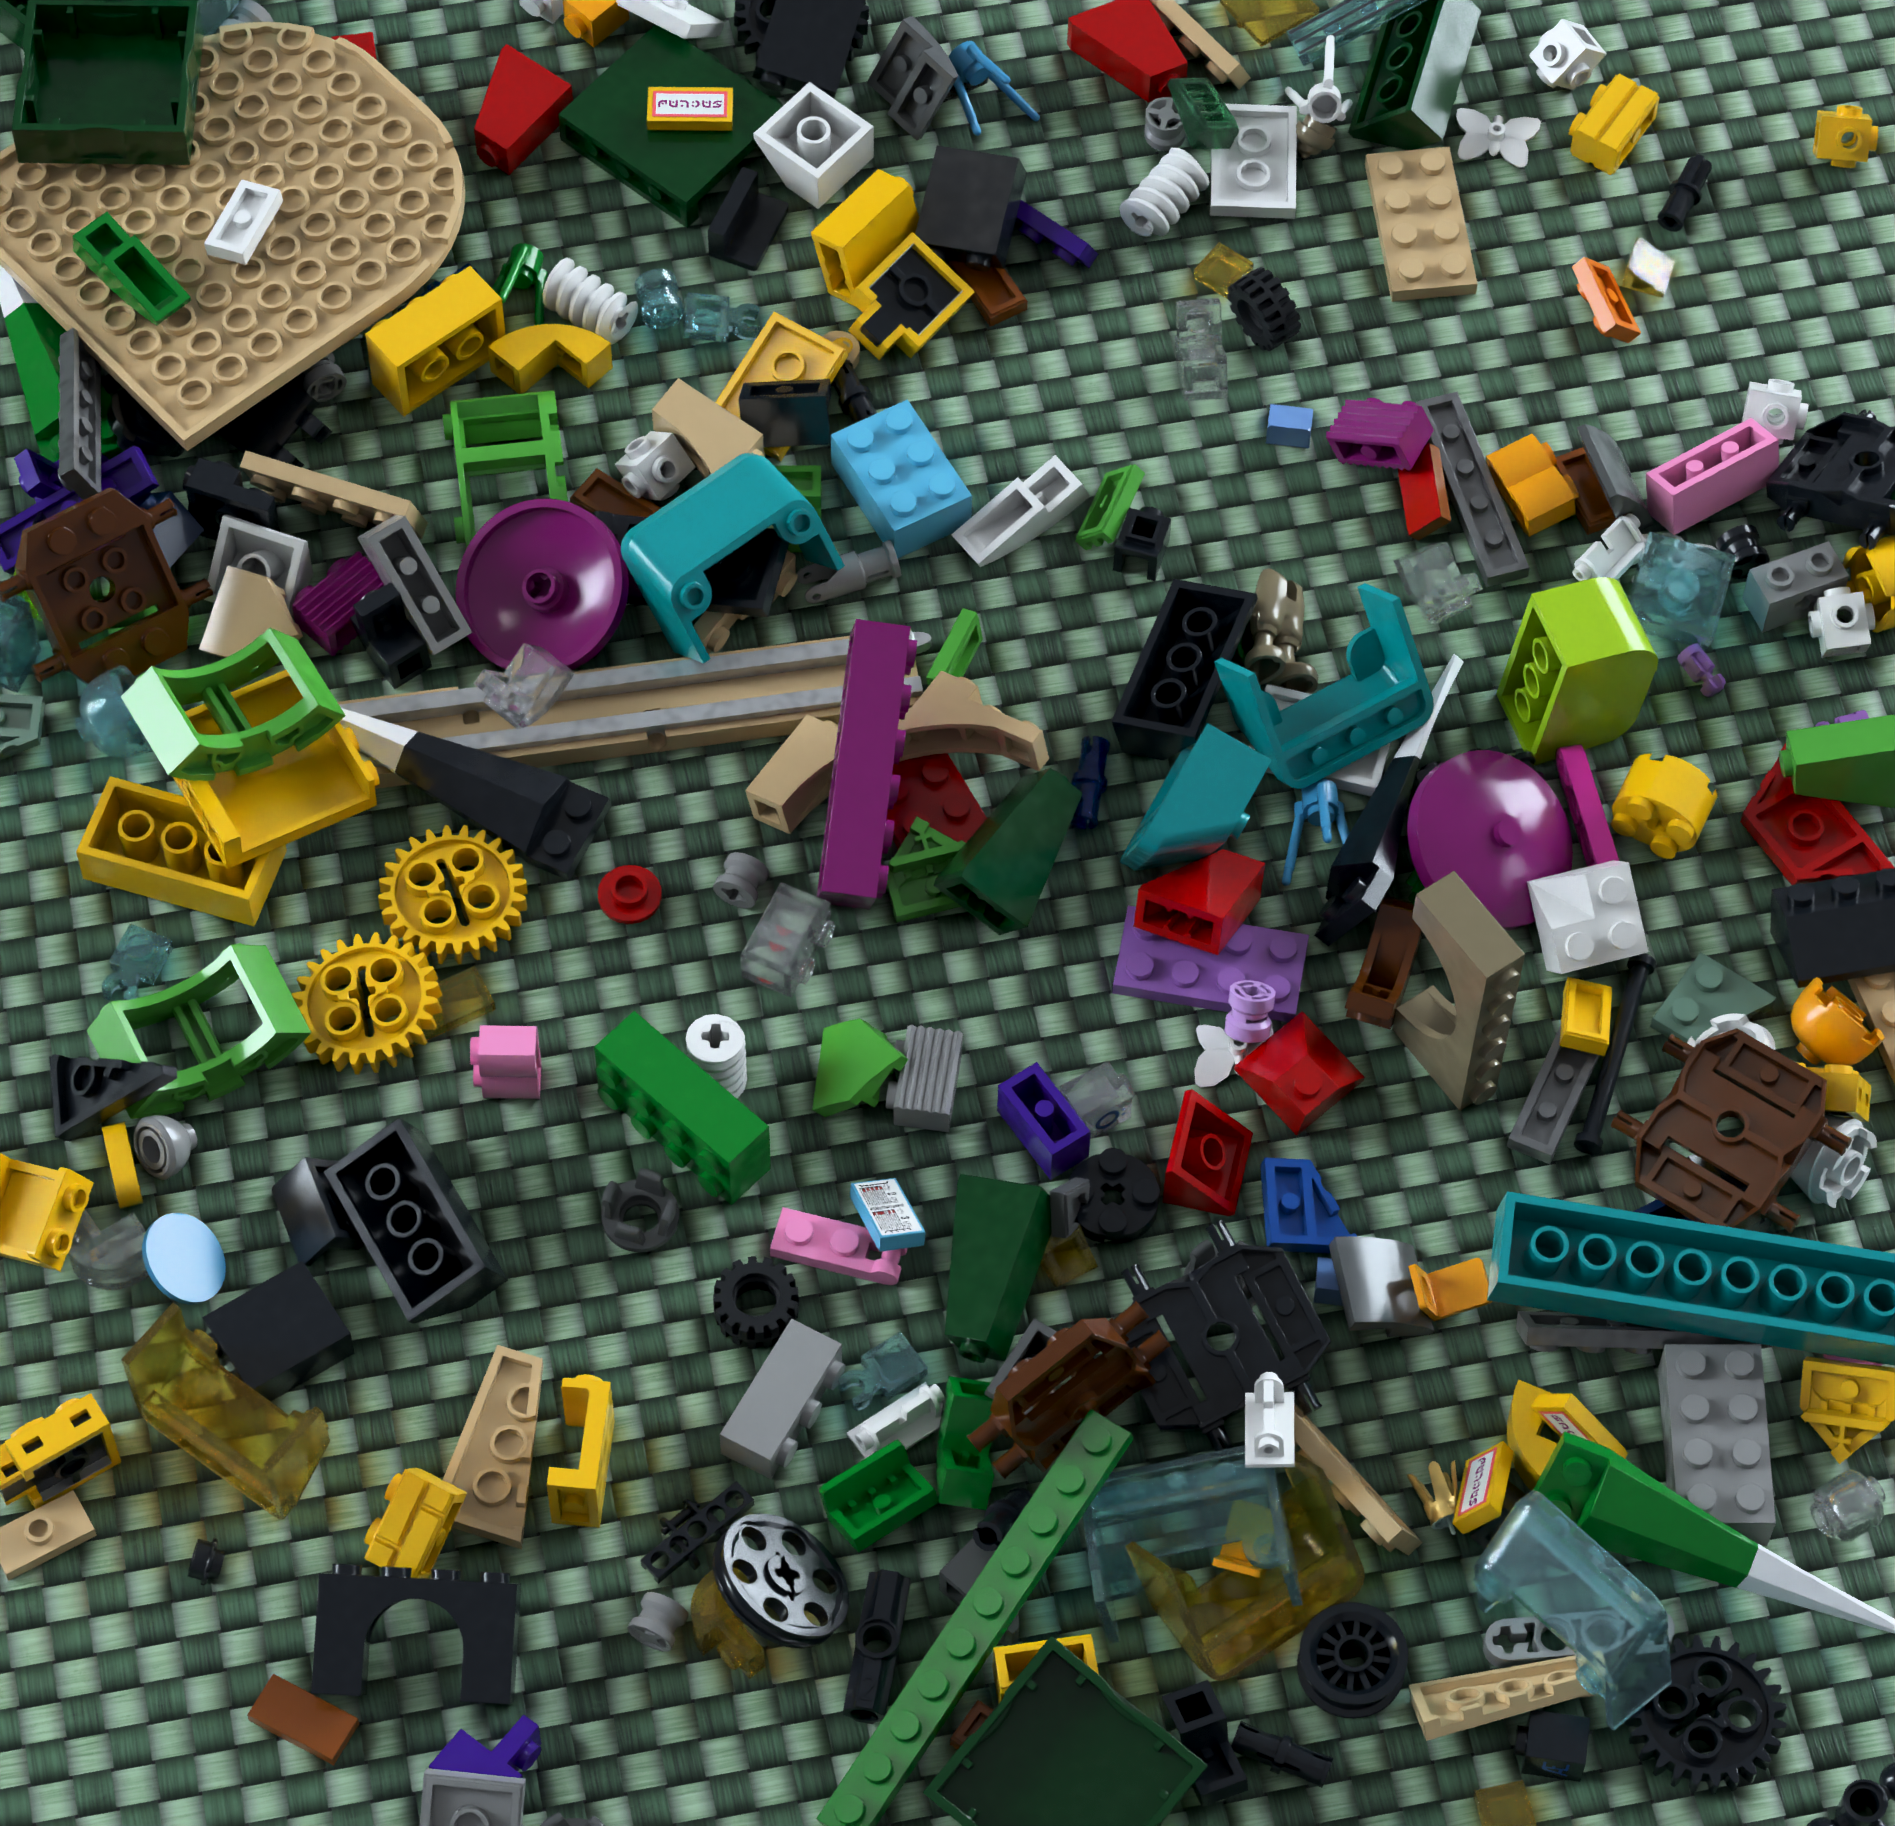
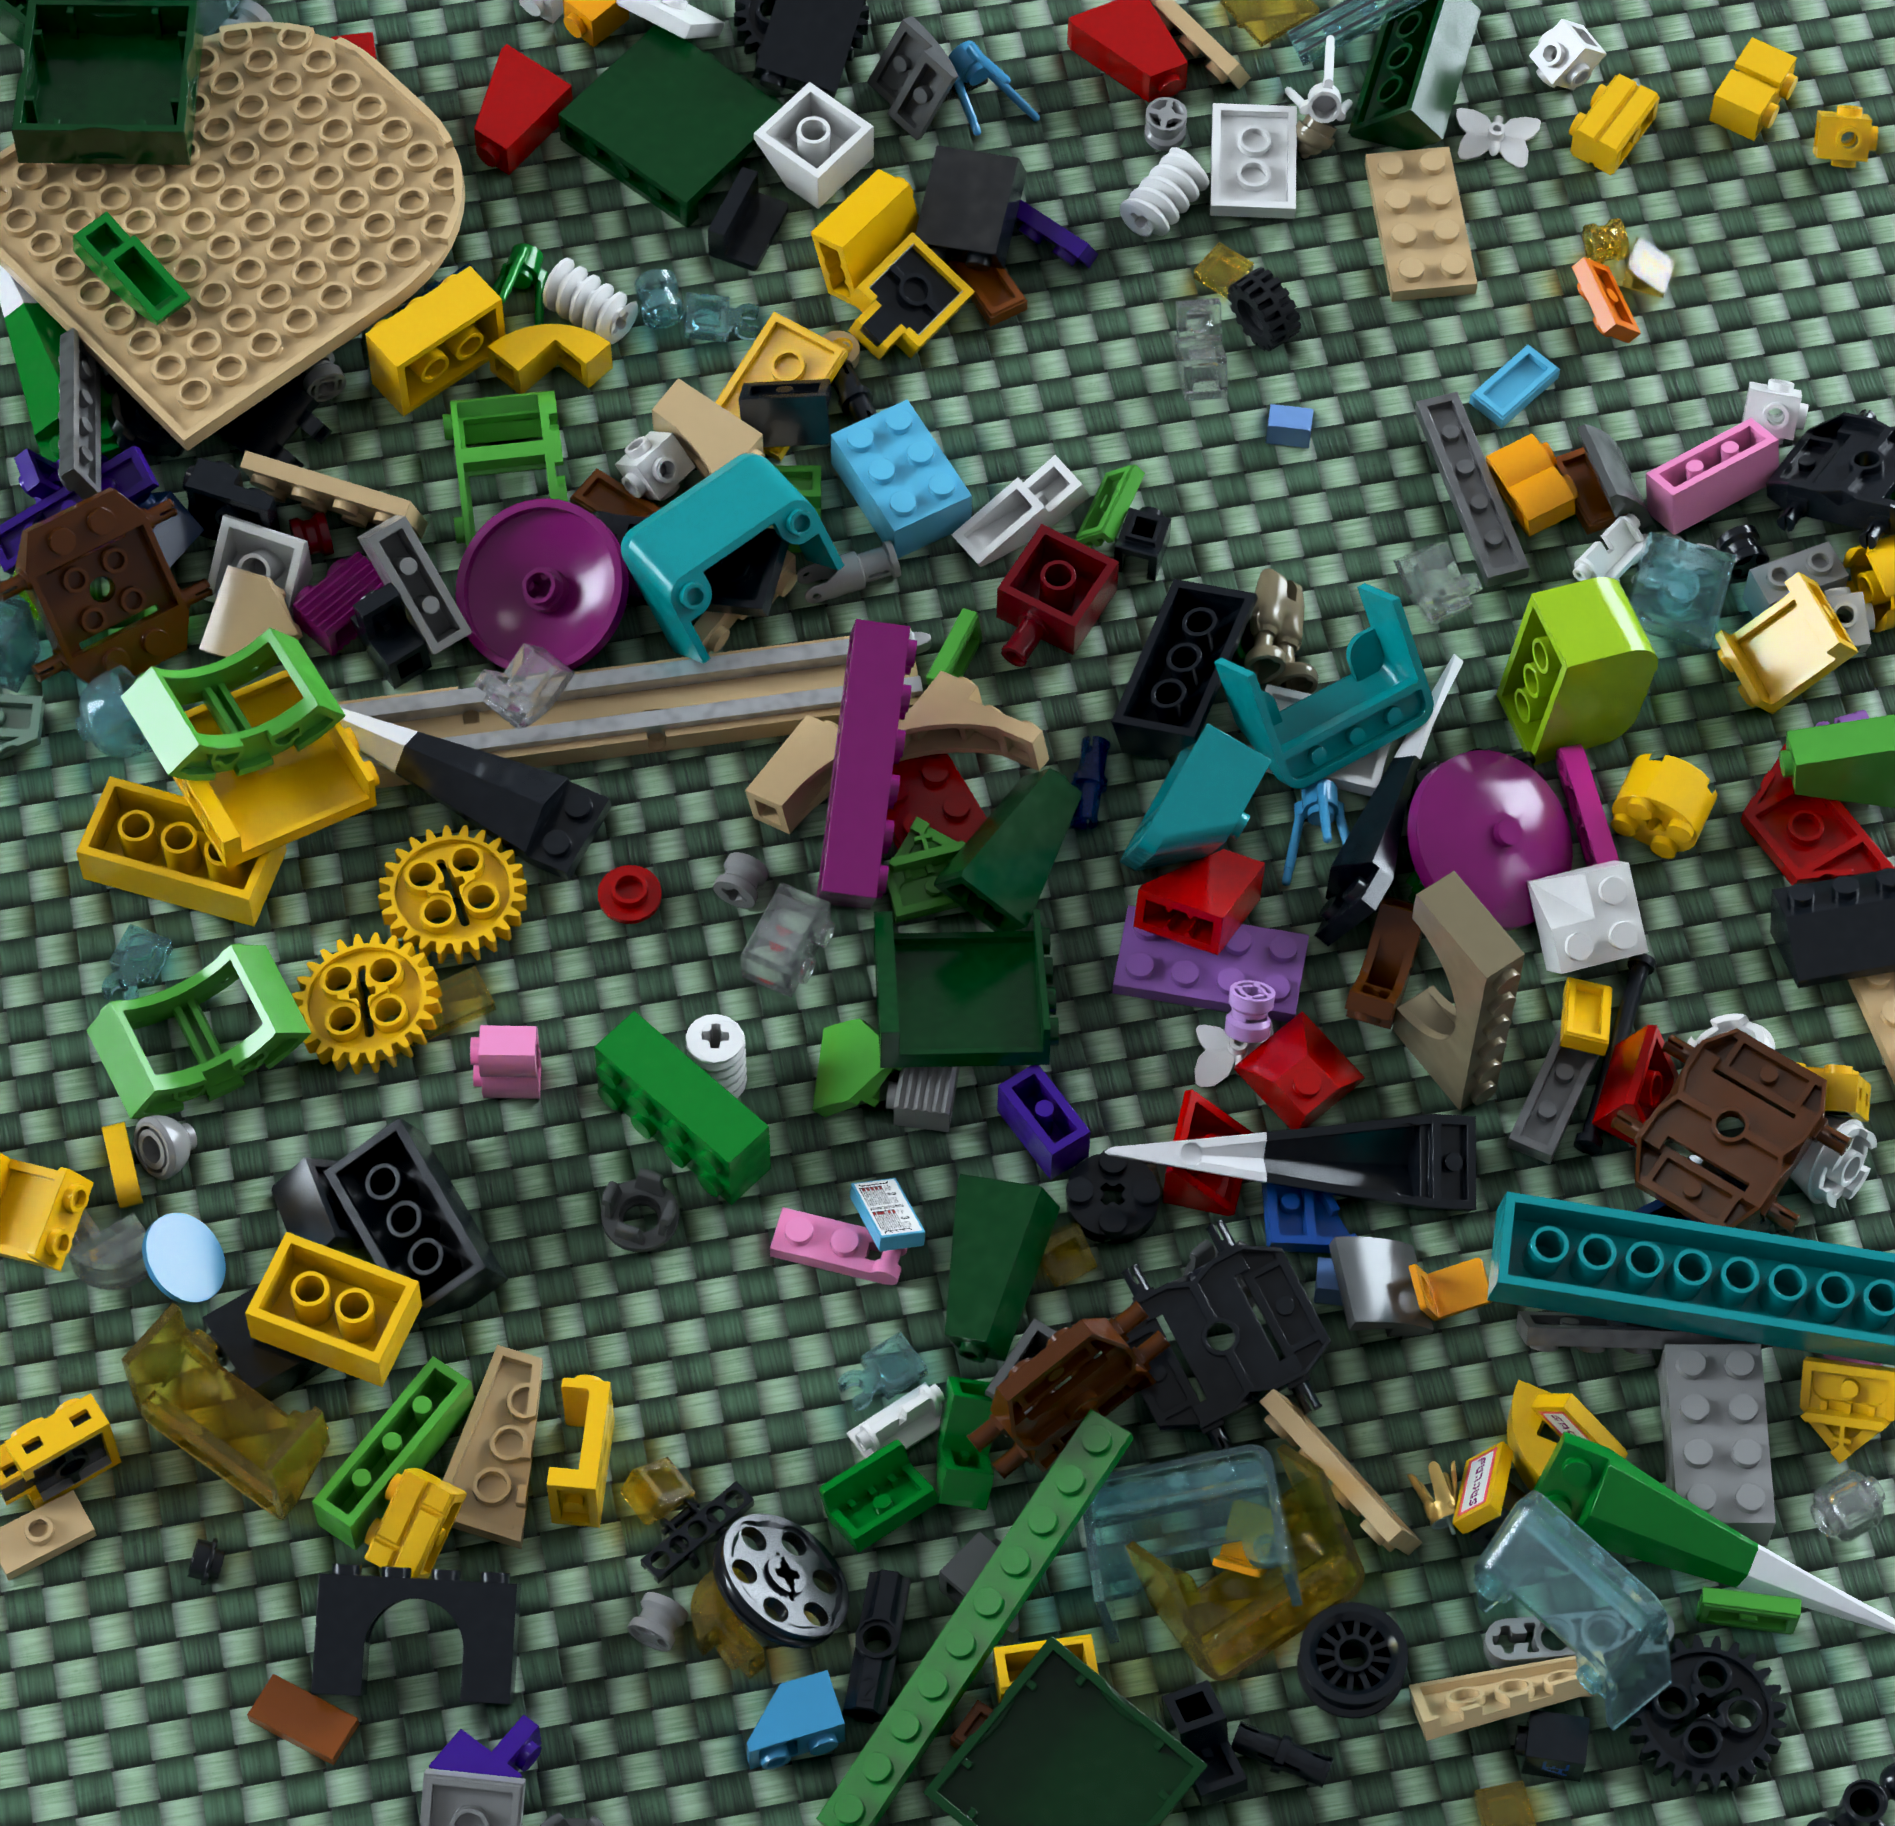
black wing [49,1054,177,1142] -> none
white plate [204,180,283,265] -> none
tile [647,87,733,131] -> none
black tyre [713,1256,799,1349] -> none
light grey brick [720,1318,846,1479] -> none
black pin [973,1487,1033,1551] -> none
dark grey tile [1050,1177,1090,1239] -> none
clear brick [1060,1061,1135,1139] -> none
clear green slope [1168,78,1239,149] -> none
white hinge [1245,1372,1295,1468] -> none
magenta brick [1326,398,1434,471] -> none
red tile [1398,443,1451,541] -> none
sand green wing [1650,952,1776,1043] -> none
black axle [1657,154,1712,232] -> none
medium lavender piece [1677,643,1726,697] -> none
light orange cylinder [1791,977,1885,1066] -> none
none -> yellow brick [245,1232,422,1387]
none -> dark red wheel [289,511,334,556]
none -> bright green brick [312,1356,475,1551]
none -> clear yellow slope [620,1457,695,1526]
none -> dark azure slope [747,1670,845,1770]
none -> dark green panel [874,909,1059,1068]
none -> dark red brick [996,524,1119,667]
none -> black plate [1105,1114,1476,1212]
none -> medium azure tile [1469,344,1560,429]
none -> clear yellow wheel [1582,217,1629,264]
none -> red slope [1592,1024,1679,1147]
none -> bright green tile [1696,1586,1802,1635]
none -> yellow piece [1709,37,1798,141]
none -> yellow panel [1714,572,1858,714]

